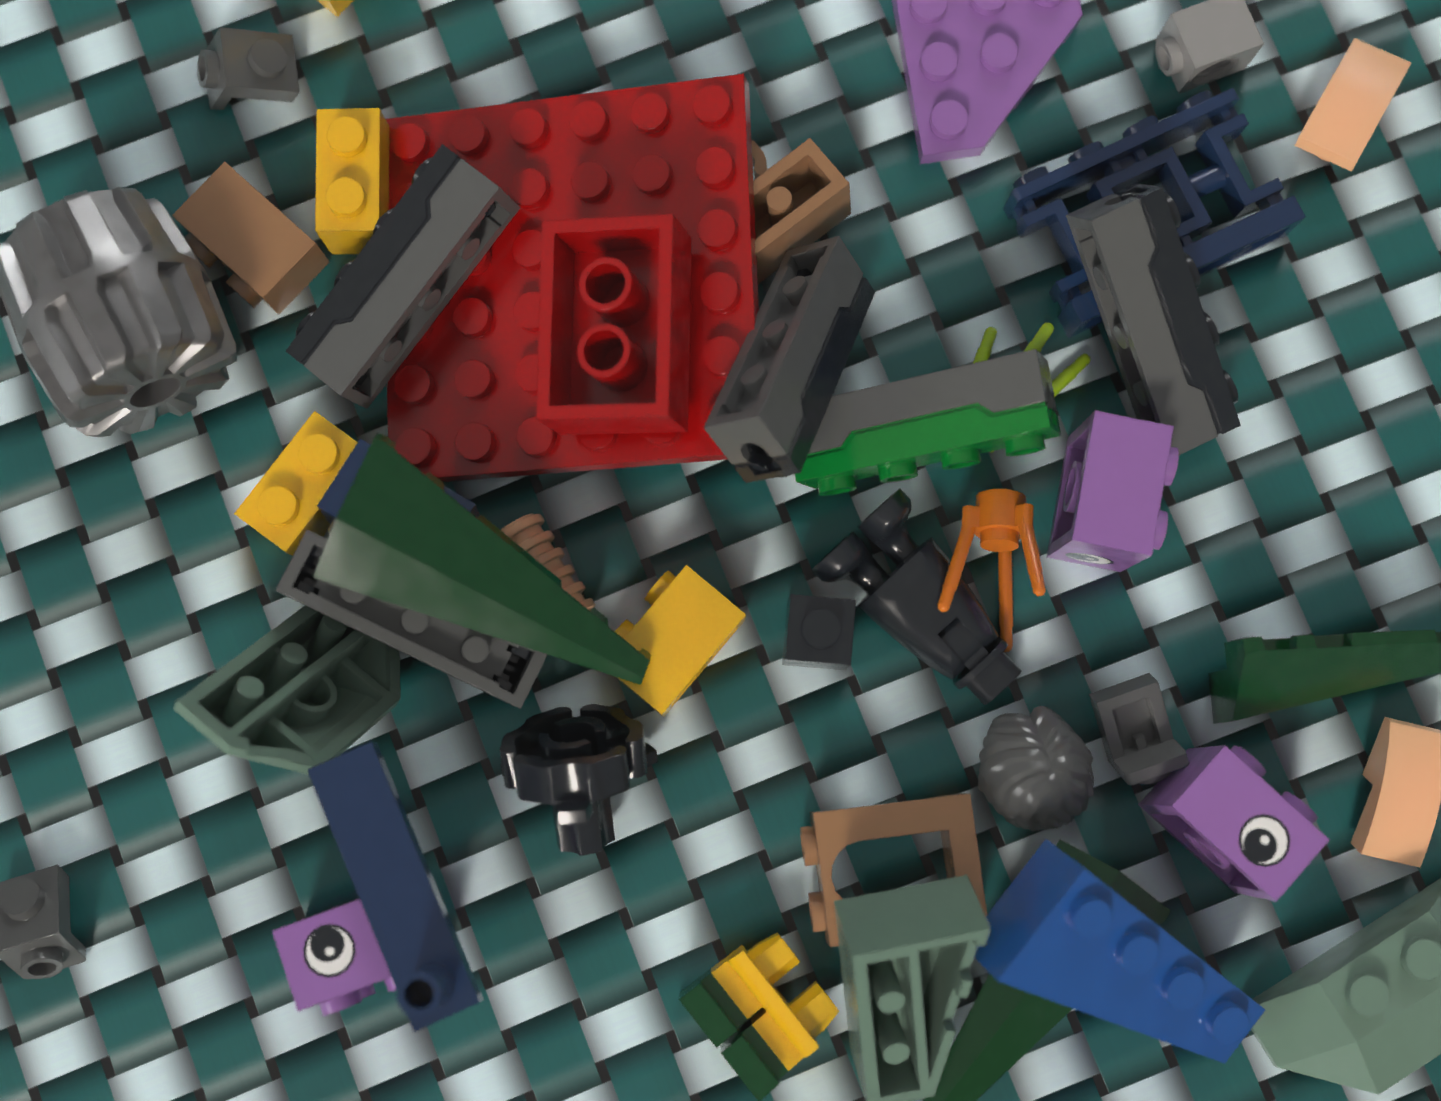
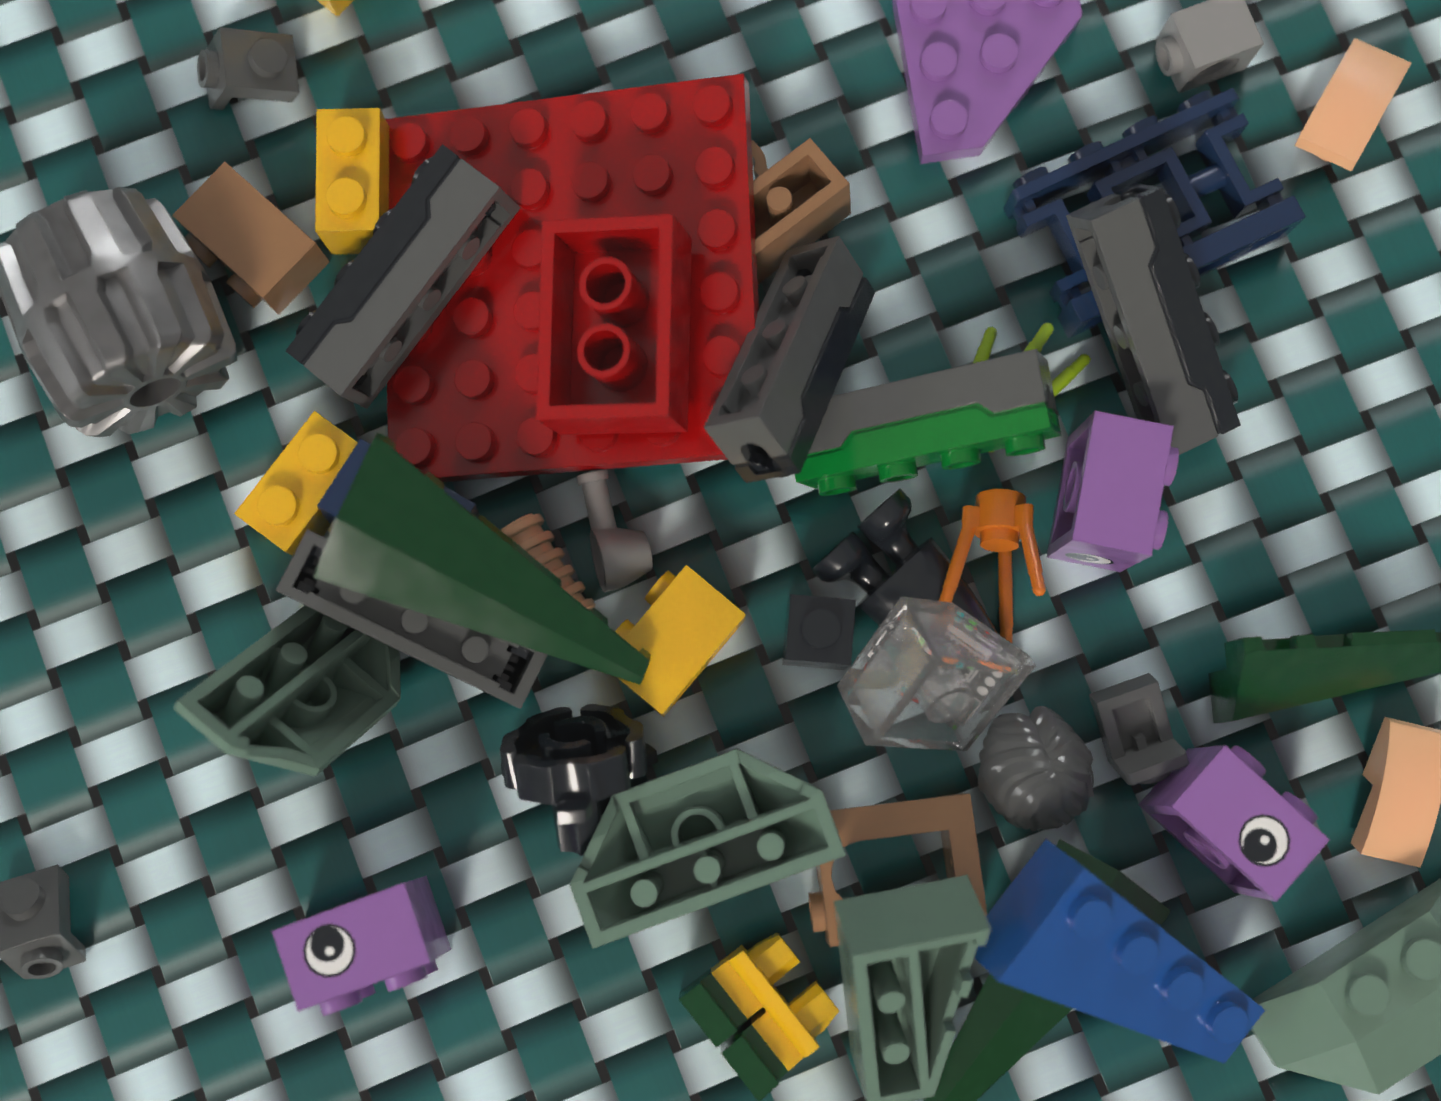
dark blue piece [307,741,483,1032] -> none
none -> sand green wedge [570,748,846,948]
none -> light grey bar [576,469,653,592]
none -> clear slope [837,597,1036,751]

